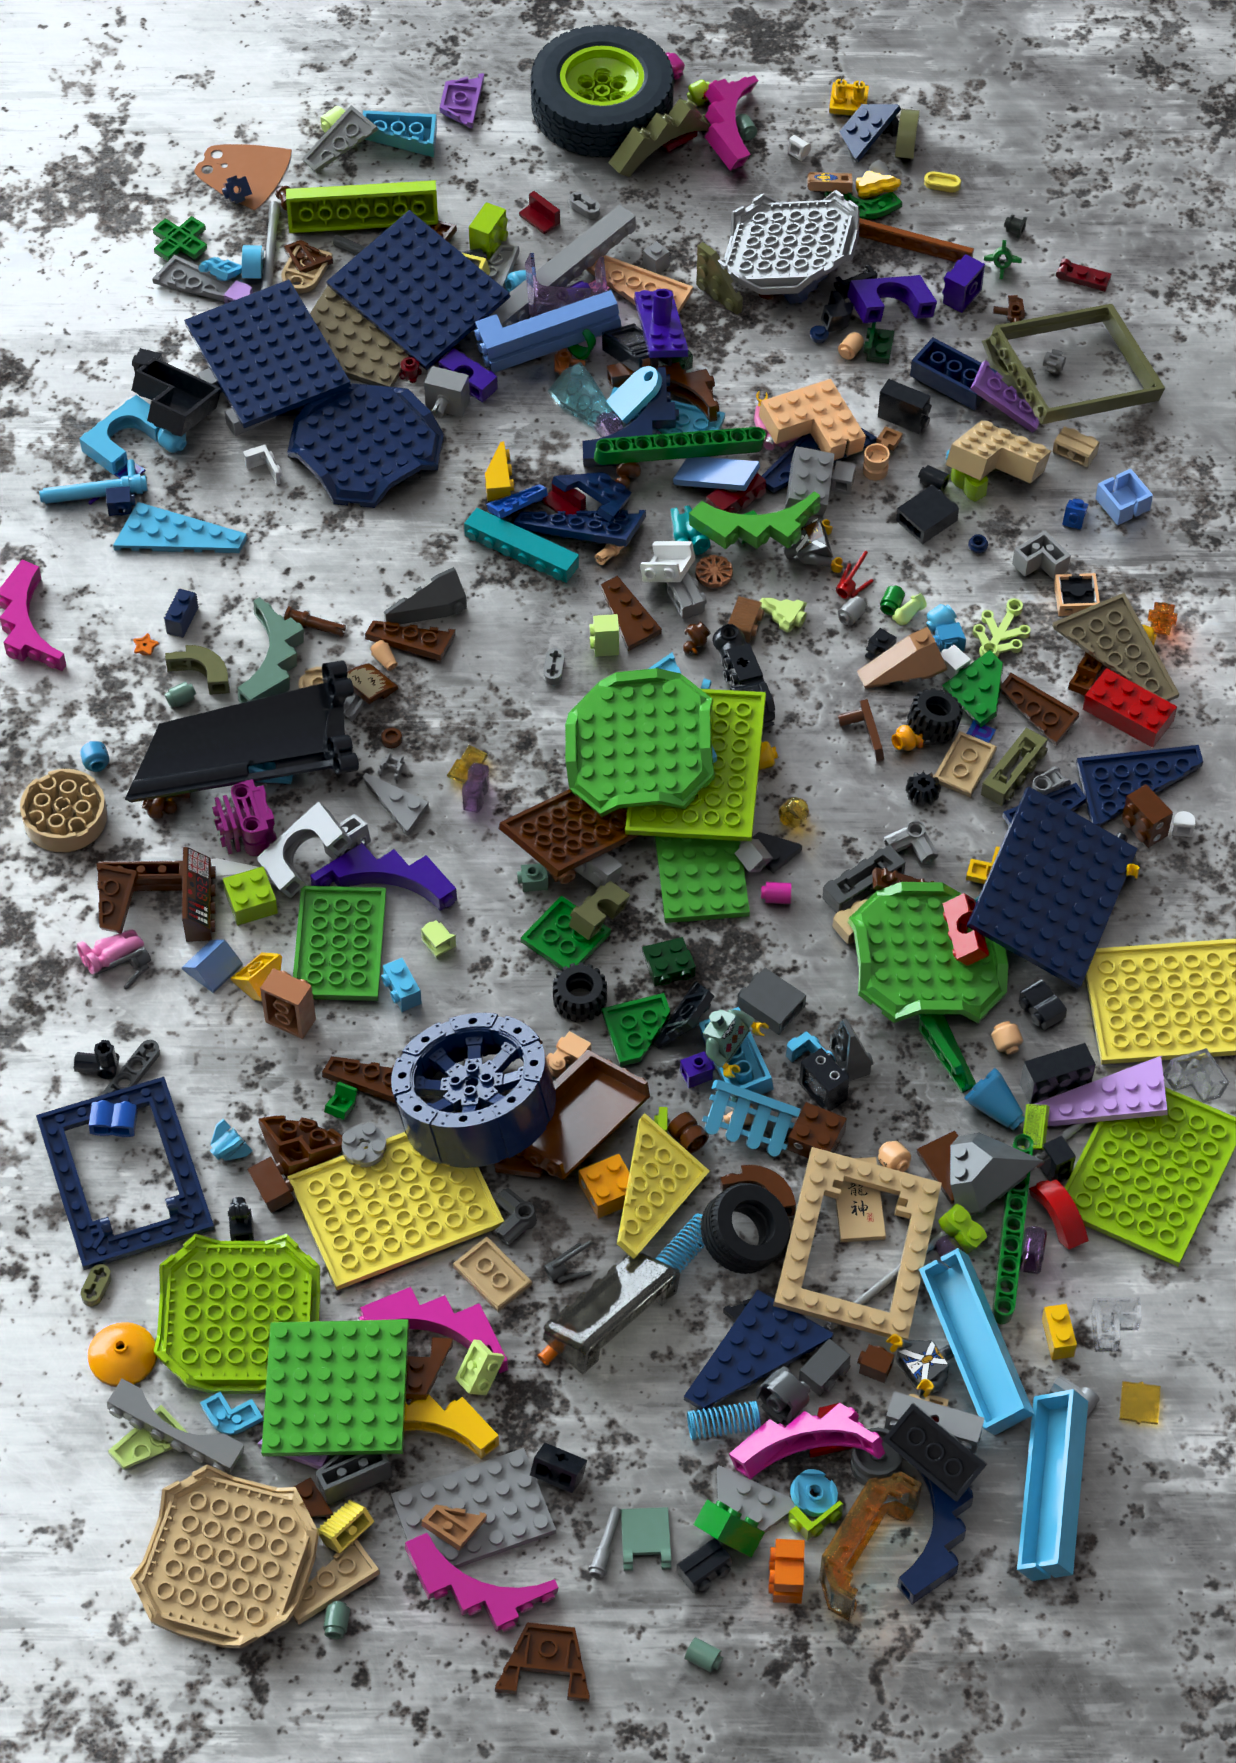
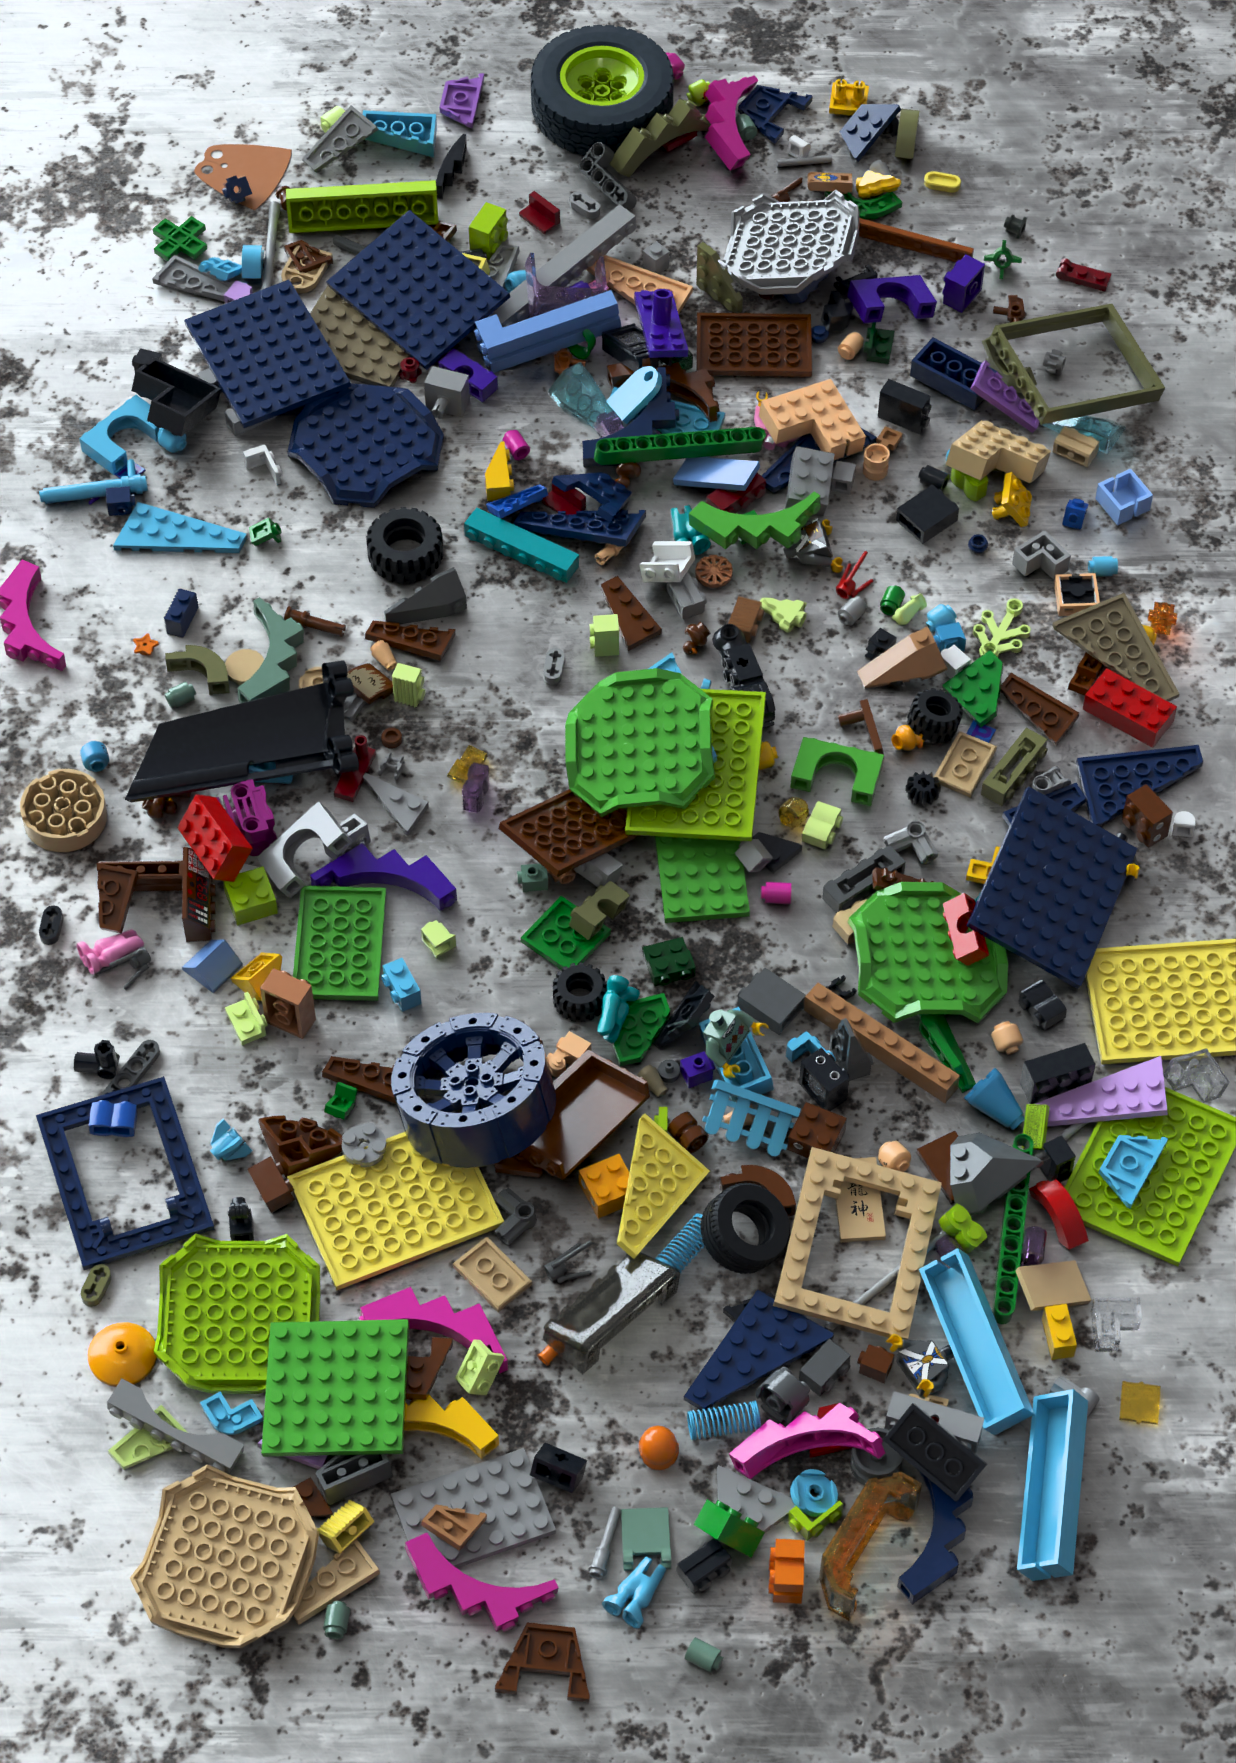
none -> black beam [39,905,63,945]
none -> red brick [177,794,253,882]
none -> tan tile [225,649,264,685]
none -> yellowish green bracket [225,992,268,1045]
none -> green bracket [248,517,282,547]
none -> dark red piece [334,735,376,802]
none -> black tyre [366,507,443,584]
none -> yellowish green brick [392,663,425,707]
none -> black slope [436,134,467,199]
none -> dark pink brick [502,430,530,460]
none -> dark grey beam [579,142,637,210]
none -> teal piece [597,975,640,1043]
none -> medium azure piece [602,1556,667,1629]
none -> dark tan cone [637,1065,668,1098]
none -> orange helmet [639,1425,679,1470]
none -> dark grey tile [658,1060,680,1083]
none -> reddish brown plate [696,313,812,377]
none -> dark blue wing [738,85,813,144]
none -> reddish brown plant [771,177,814,202]
none -> light grey bar [776,155,832,167]
none -> bright green arch [790,737,884,806]
none -> yellowish green brick [802,801,843,849]
none -> medium nougat brick [804,982,960,1103]
none -> black piece [826,975,857,1000]
none -> yellow plate [992,472,1032,527]
none -> tan tile [1015,1260,1091,1311]
none -> clear light blue wedge [1039,415,1126,454]
none -> medium azure brick [1088,556,1118,577]
none -> medium azure wing [1099,1135,1168,1209]

